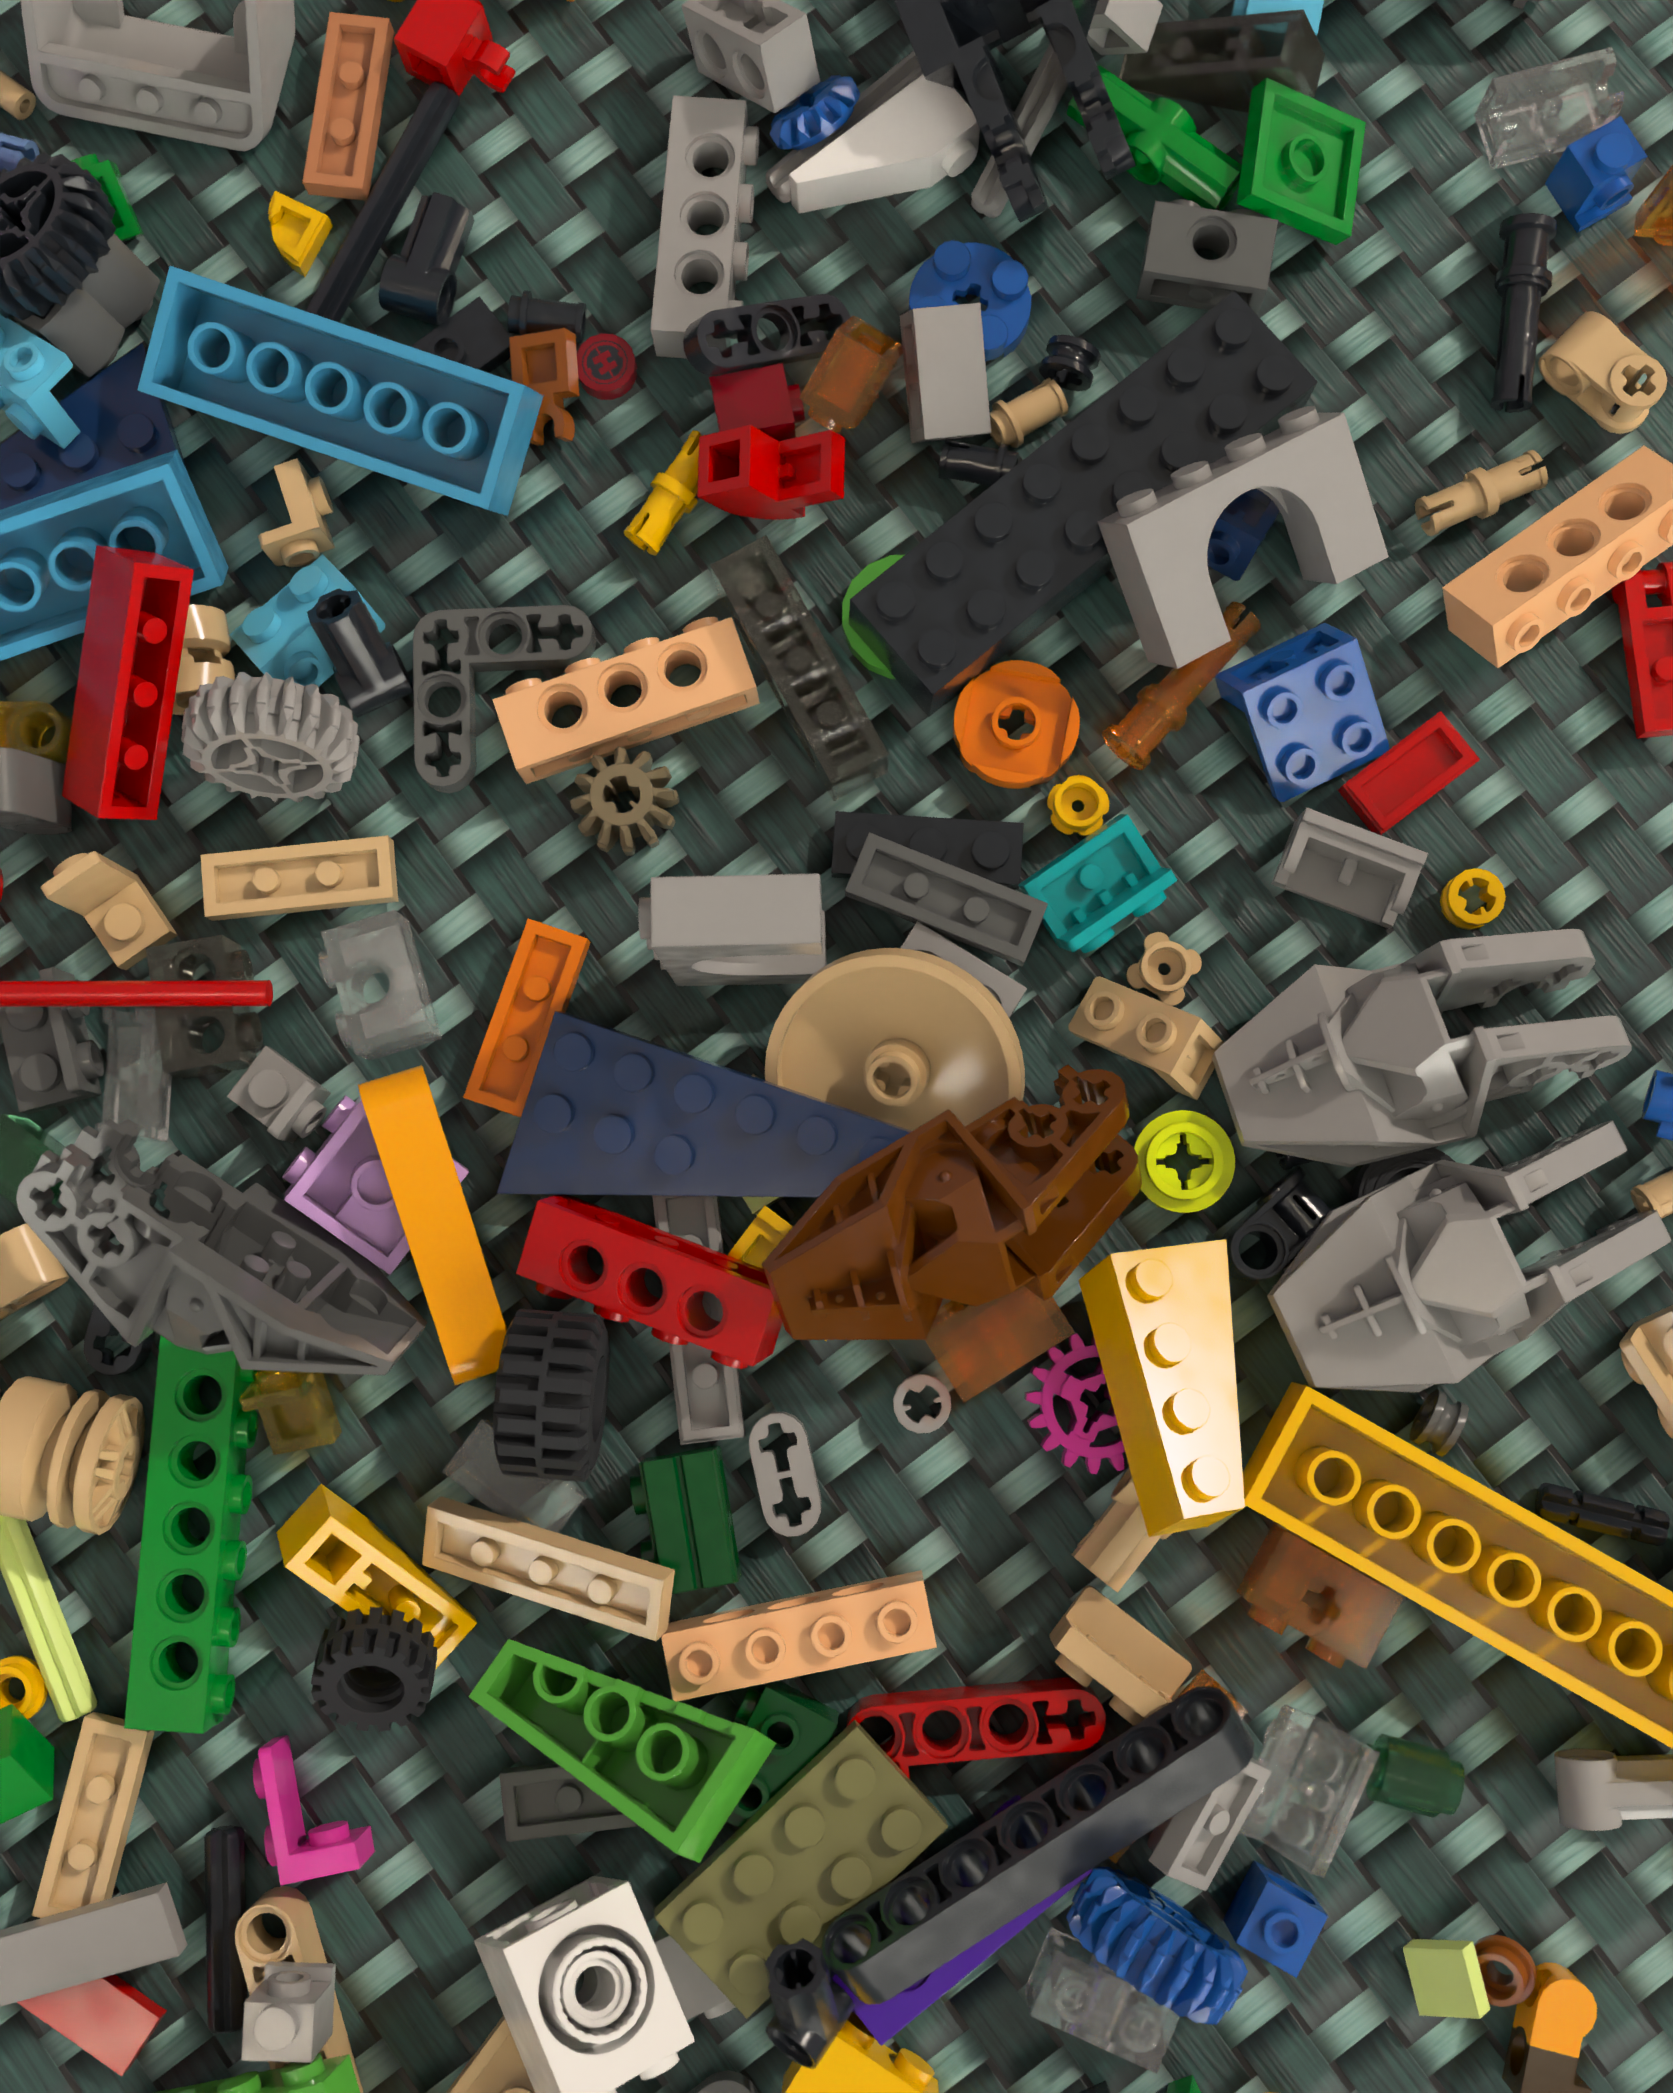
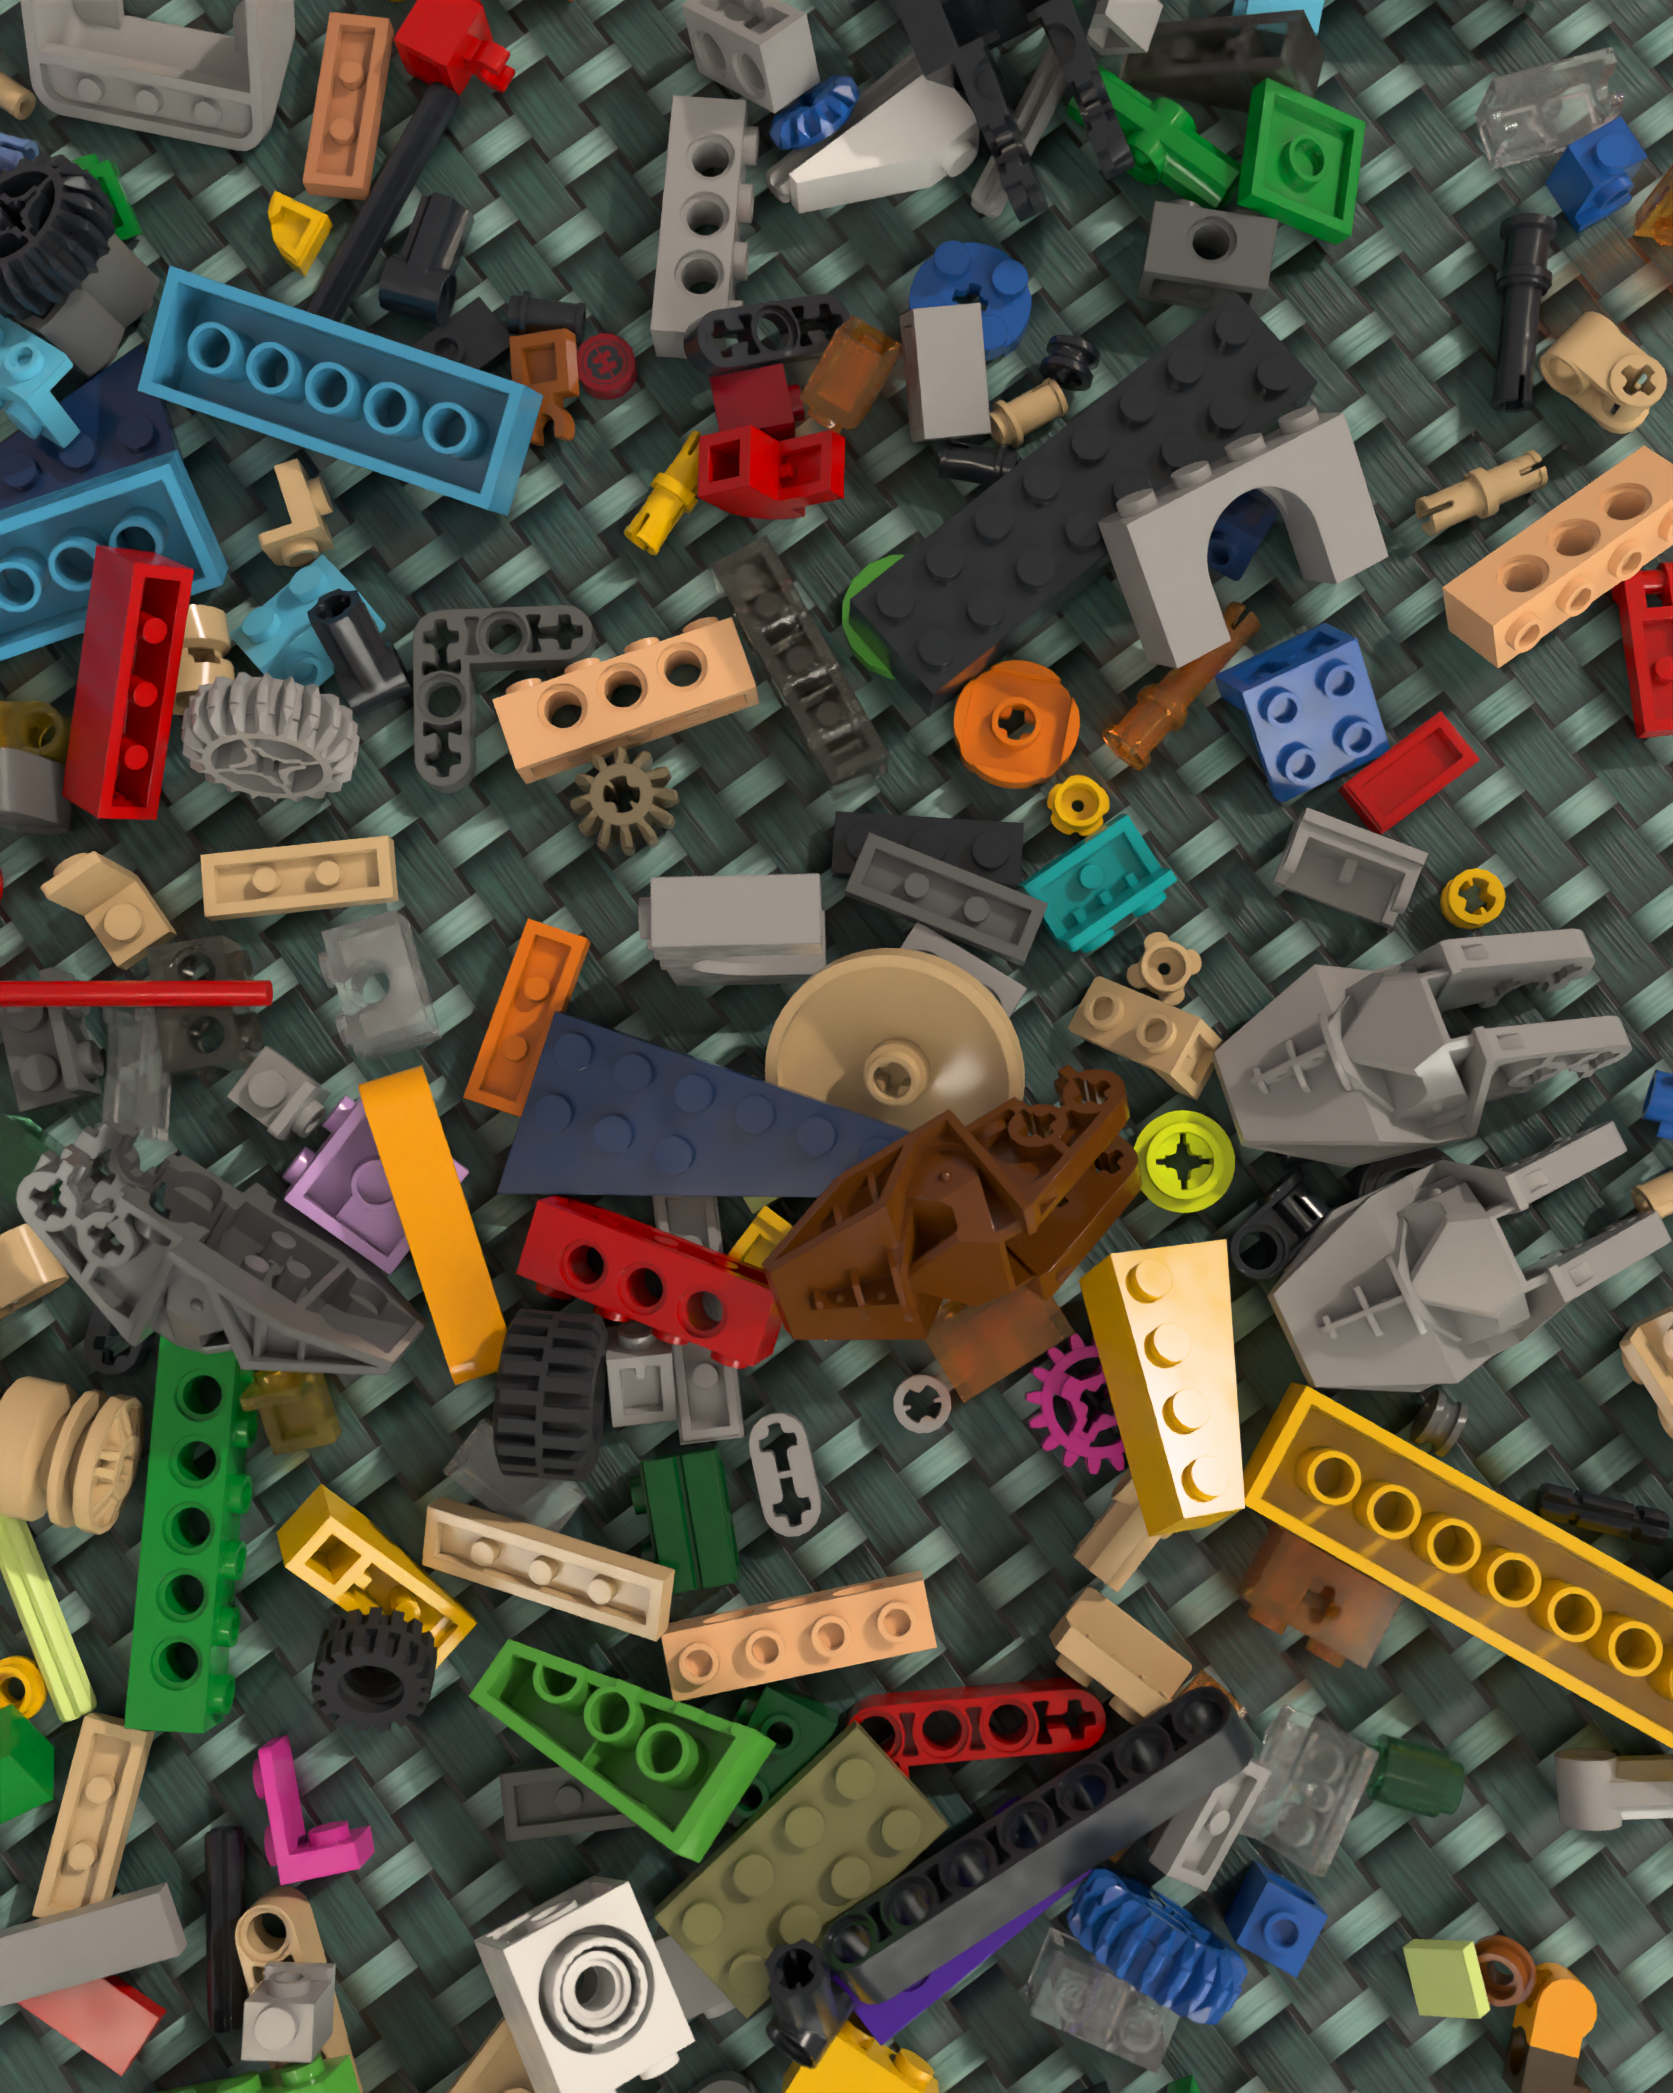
none -> light grey bracket [606,1320,677,1428]

